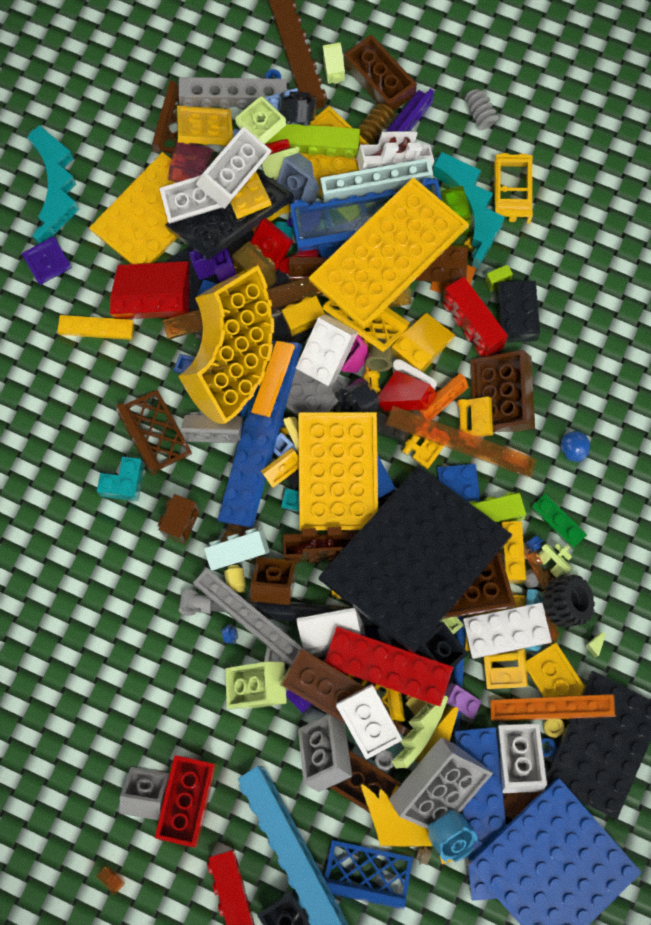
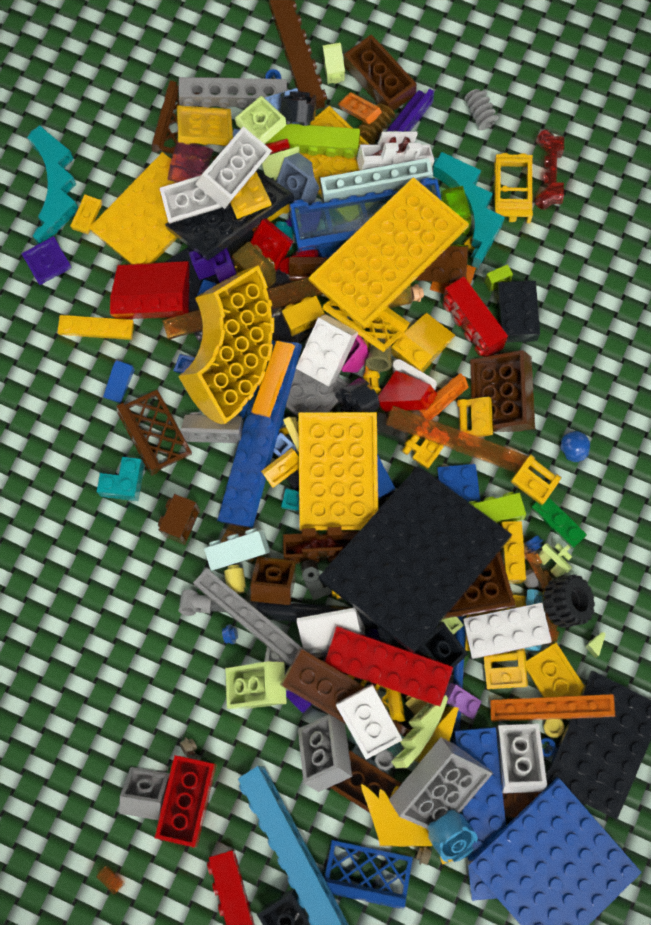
none -> yellow plate [70,195,103,235]
none -> blue slope [103,360,135,404]
none -> dark tan plate [180,737,197,757]
none -> pearl dark grey leg [301,560,332,600]
none -> orange plate [338,92,382,125]
none -> light nougat plate [408,284,424,302]
none -> yellow plate [510,454,562,505]
none -> clear red plate [535,129,564,210]

